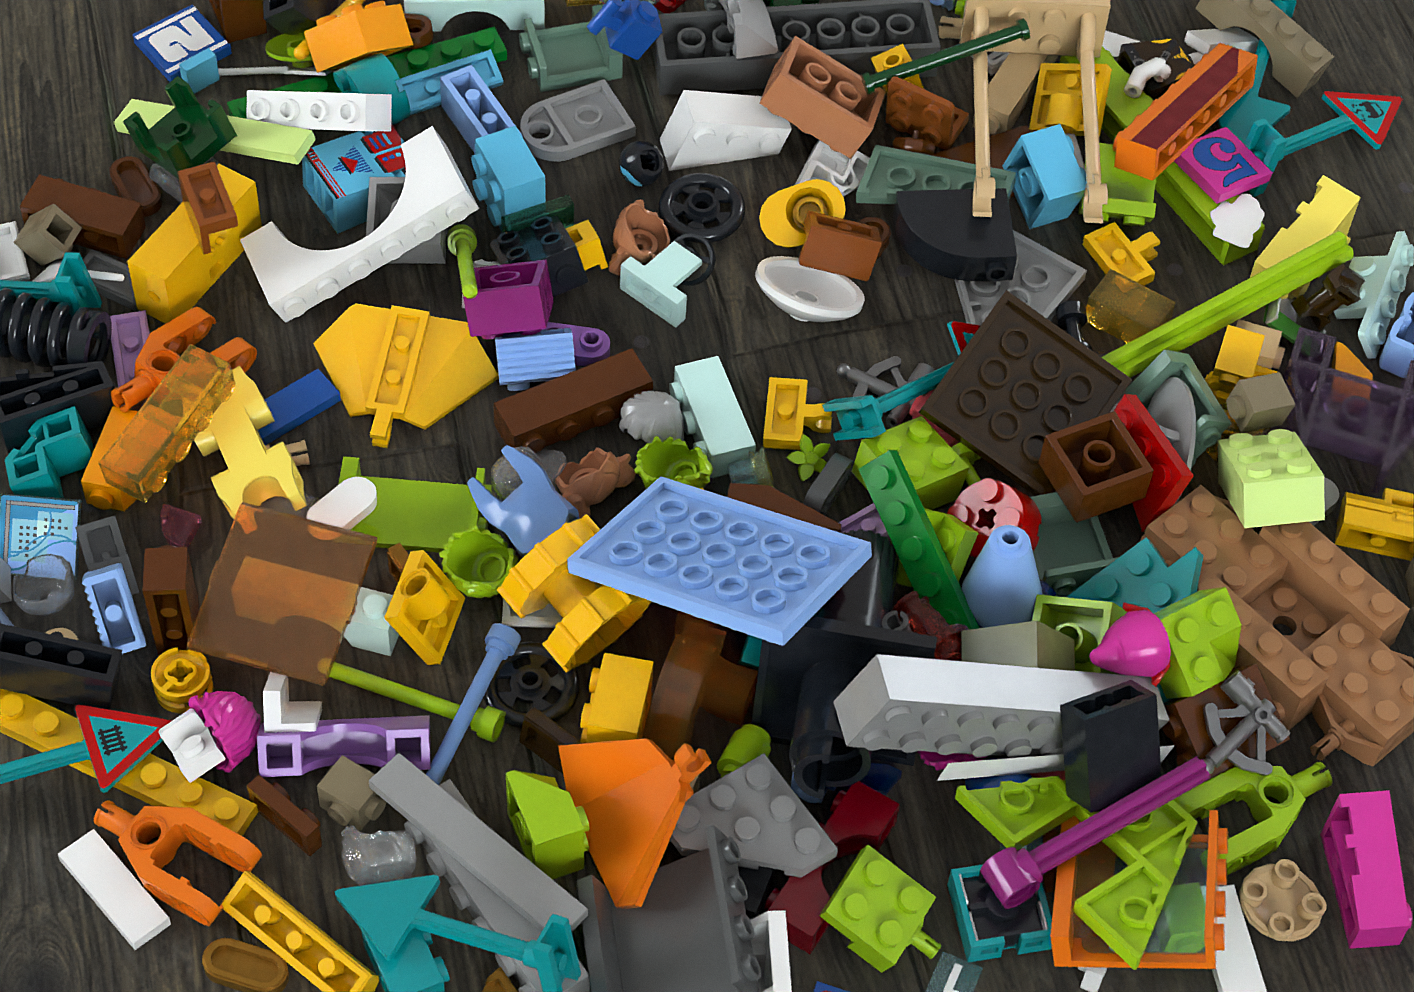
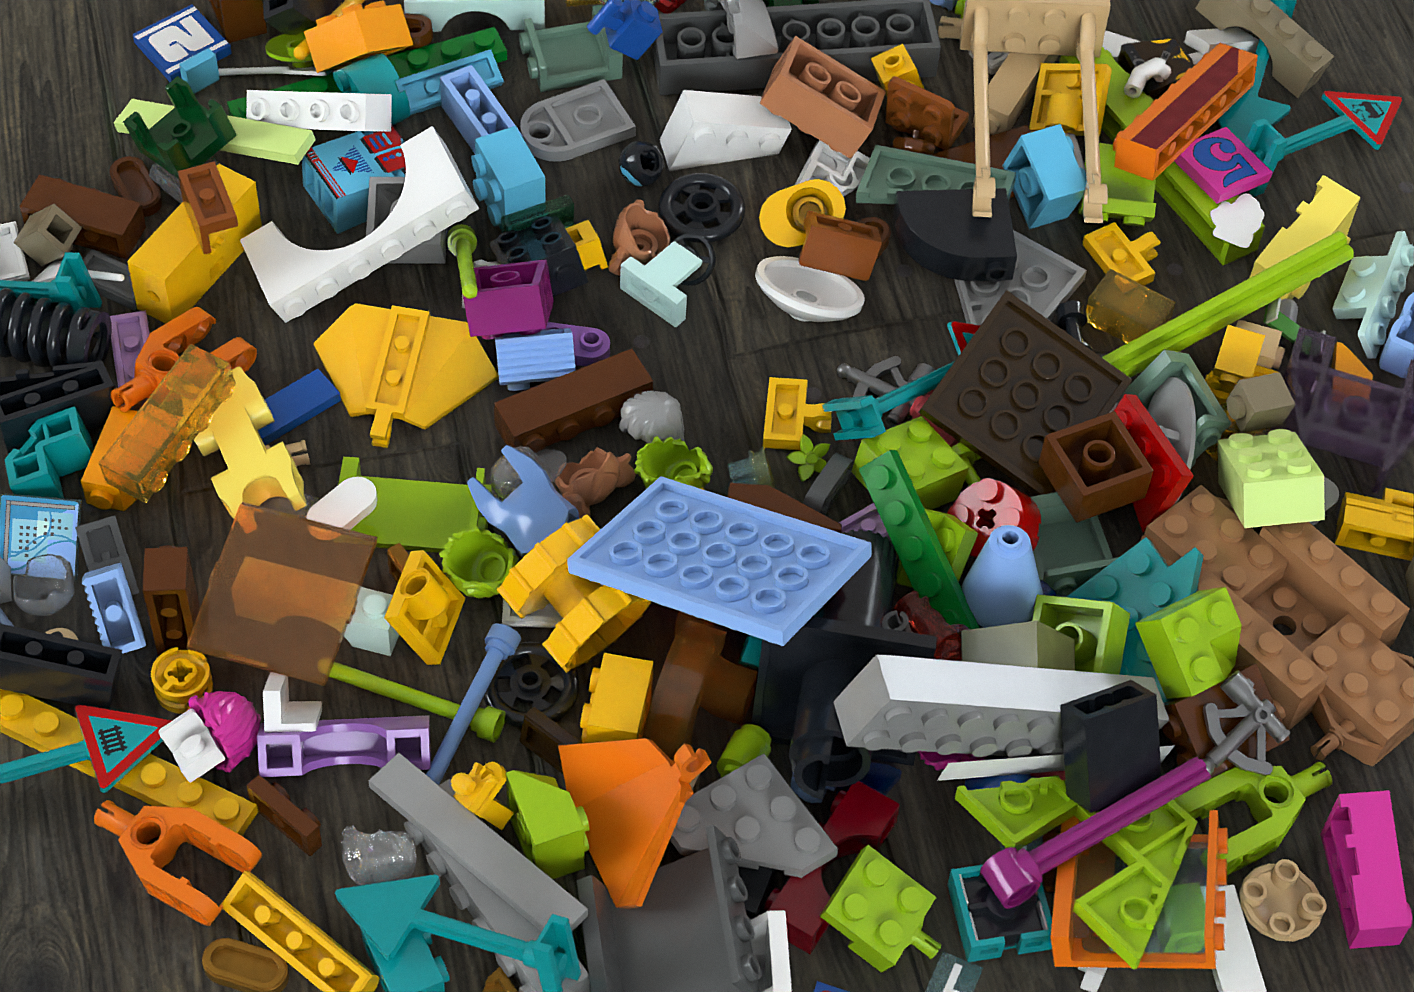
white tile [58,829,171,950] -> none
clear pink tile [160,504,202,548] -> none
dark tan brick [317,755,387,831] -> none
light aqua brick [669,356,756,478] -> none
dark green bar [861,18,1031,95] -> none
dark pink hat [1089,602,1171,687] -> none
dark brown piece [1291,263,1365,330] -> none
none -> yellow piece [450,762,514,830]

